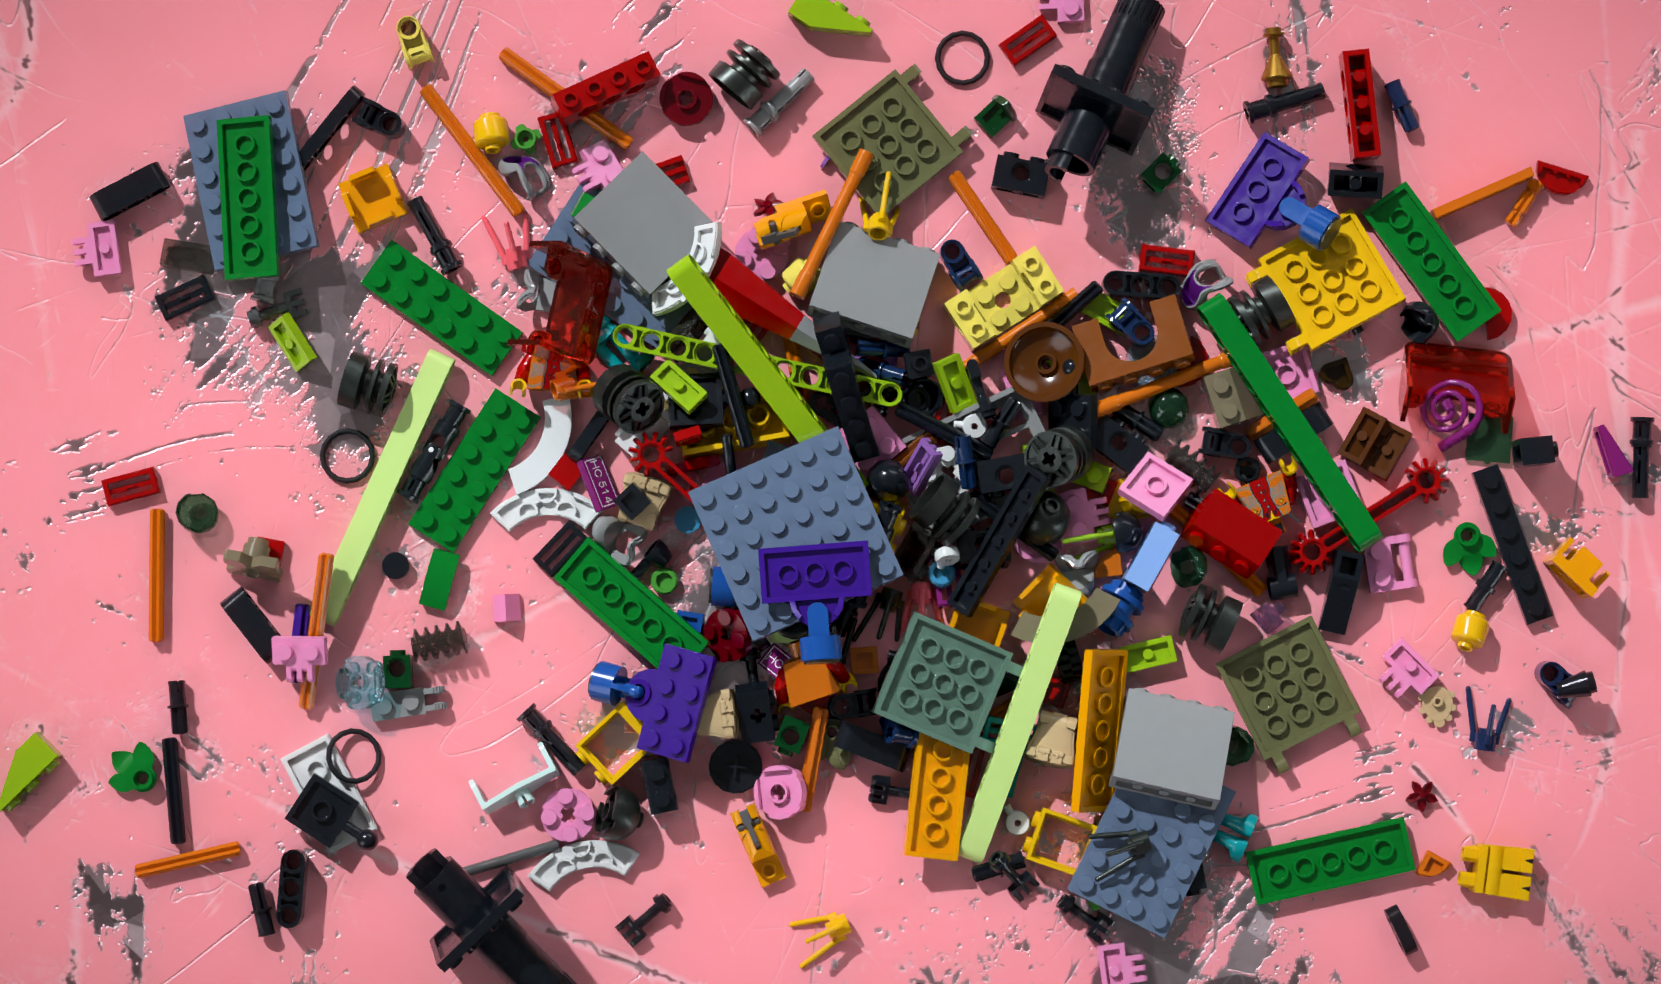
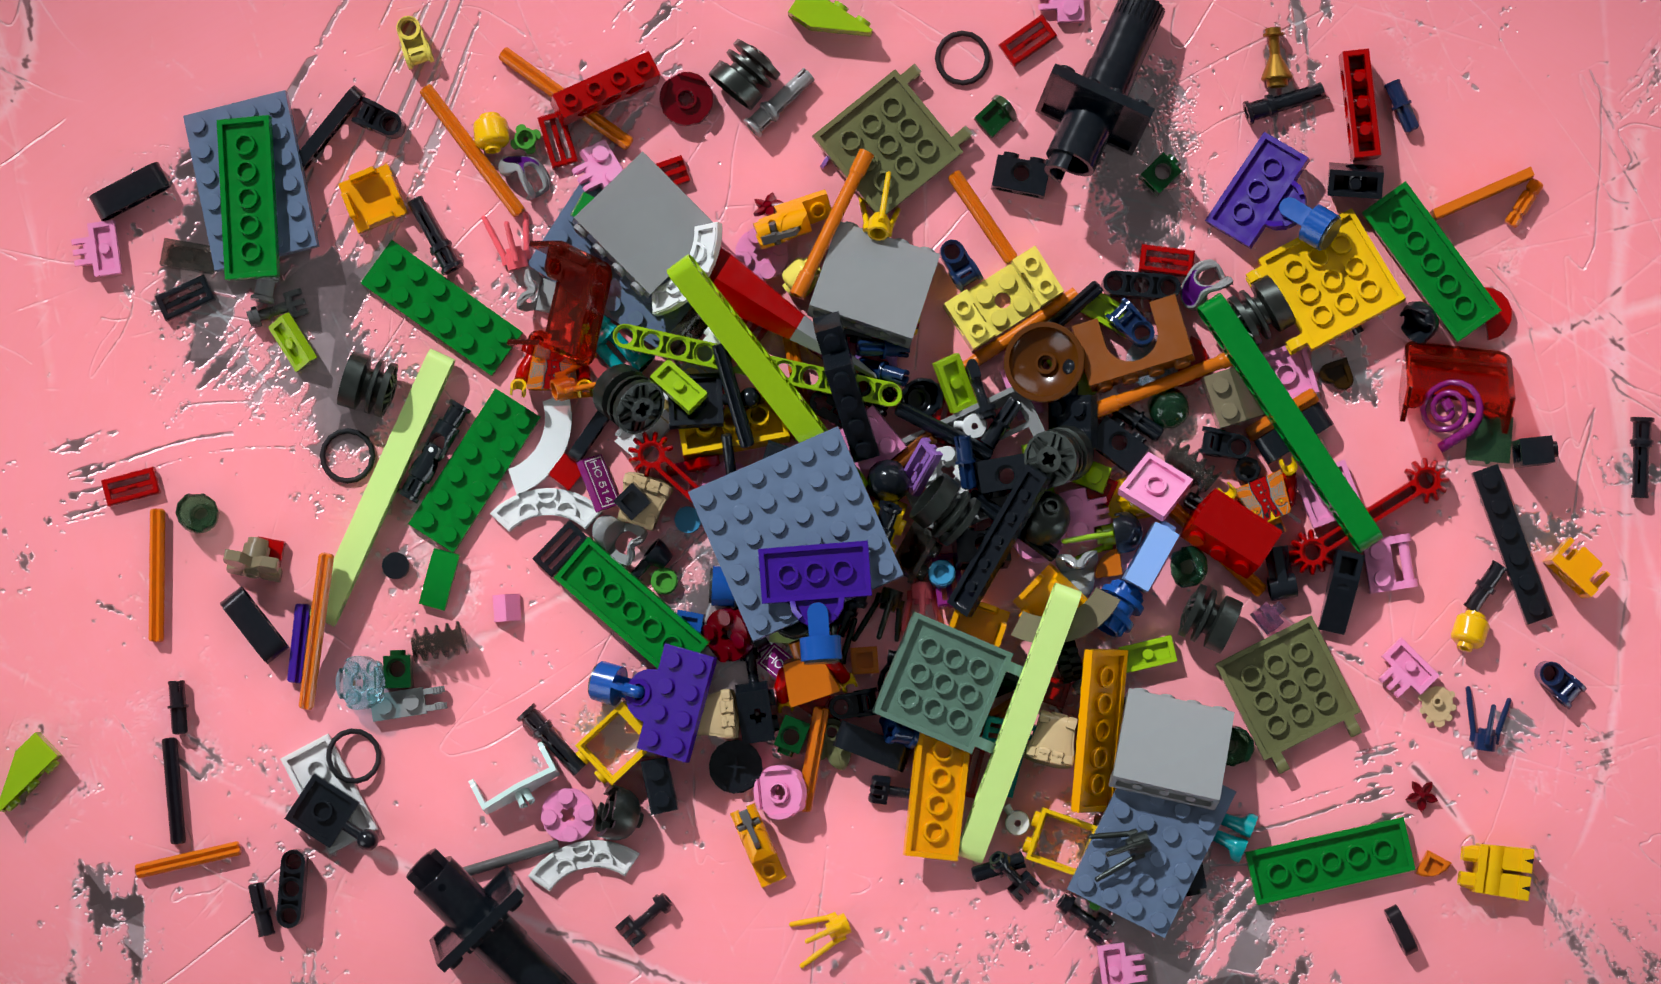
green plate [108,742,157,792] -> none
bright pink hinge [271,636,328,682] -> none
red tile [673,425,703,447] -> none
black bracket [903,348,935,380] -> none
white piece [934,545,960,570] -> none
reddish brown slope [1337,407,1413,482] -> none
green plate [1443,522,1497,576] -> none
red tile [1535,160,1589,196] -> none
black cone [1555,670,1598,699] -> none
magenta slope [1593,424,1634,479] -> none

